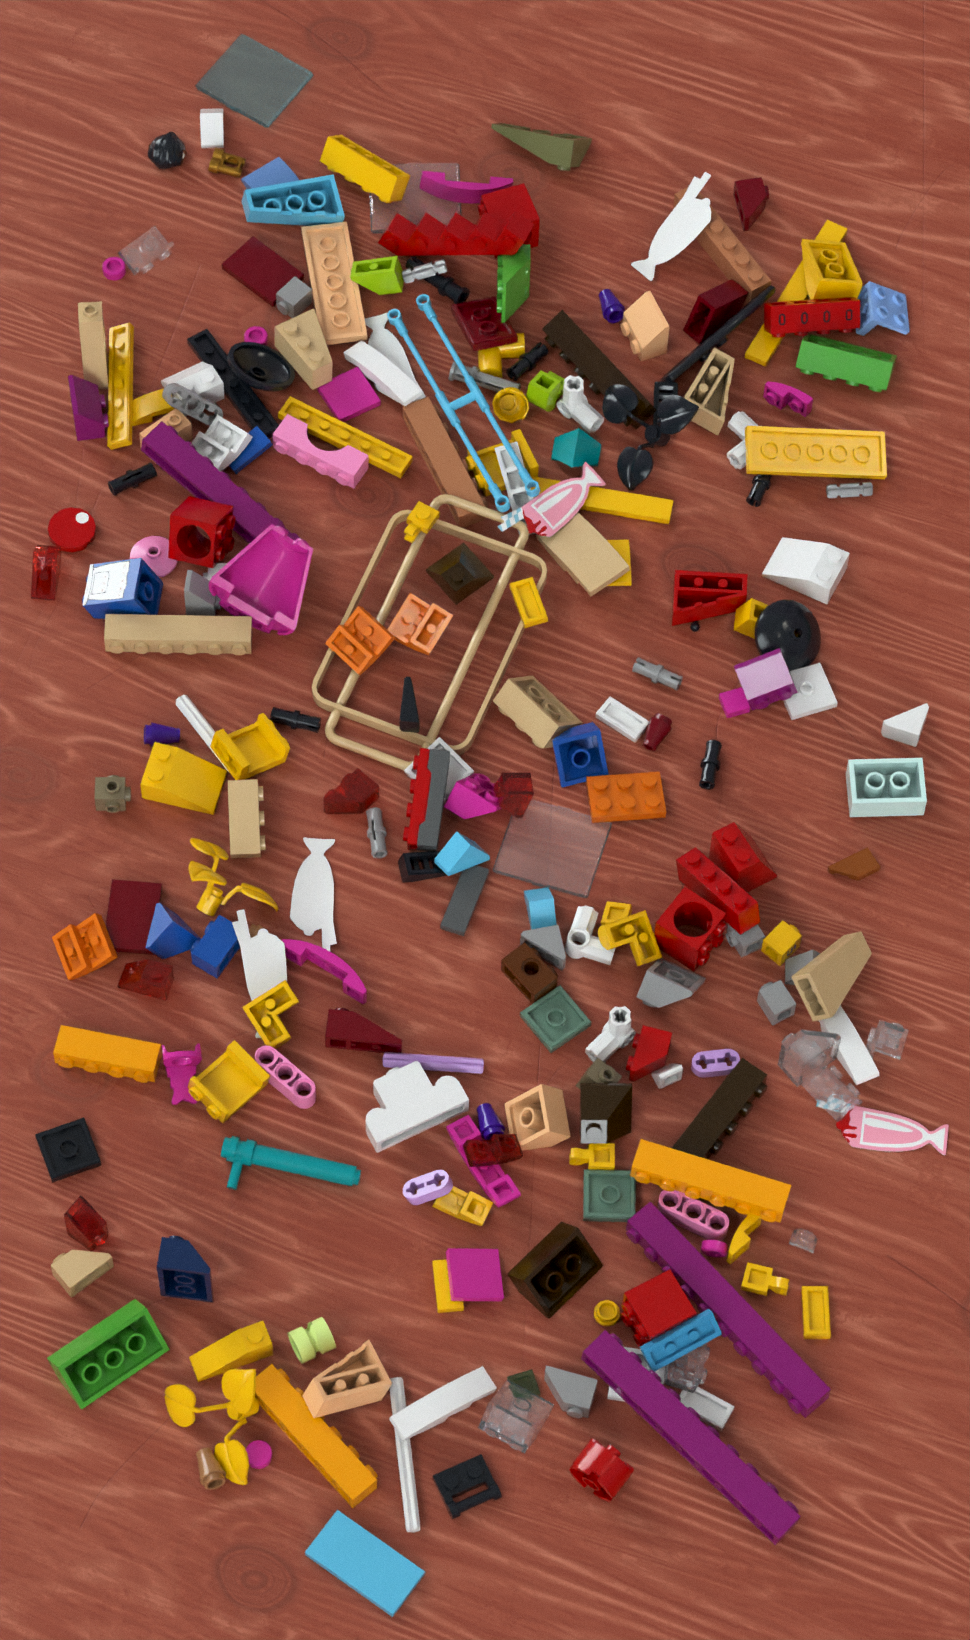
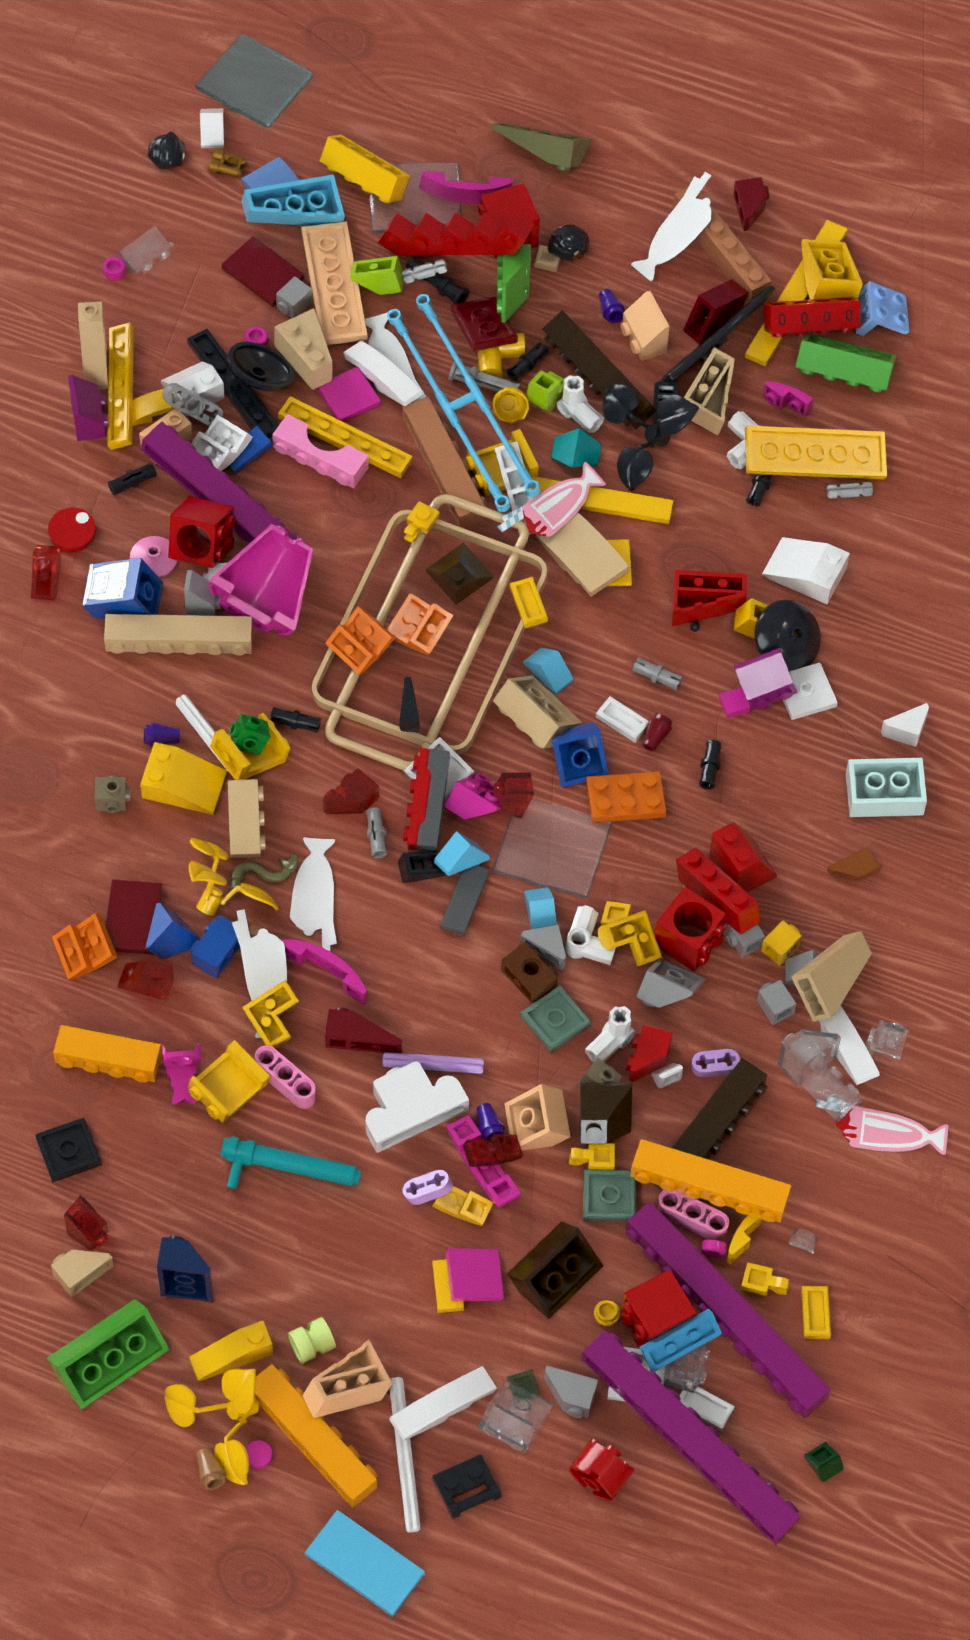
none -> green brick [229,714,270,755]
none -> olive animal [230,854,298,890]
none -> medium azure slope [523,647,574,695]
none -> tan tile [534,245,560,272]
none -> black hair [548,224,590,261]
none -> dark green slope [804,1442,844,1482]

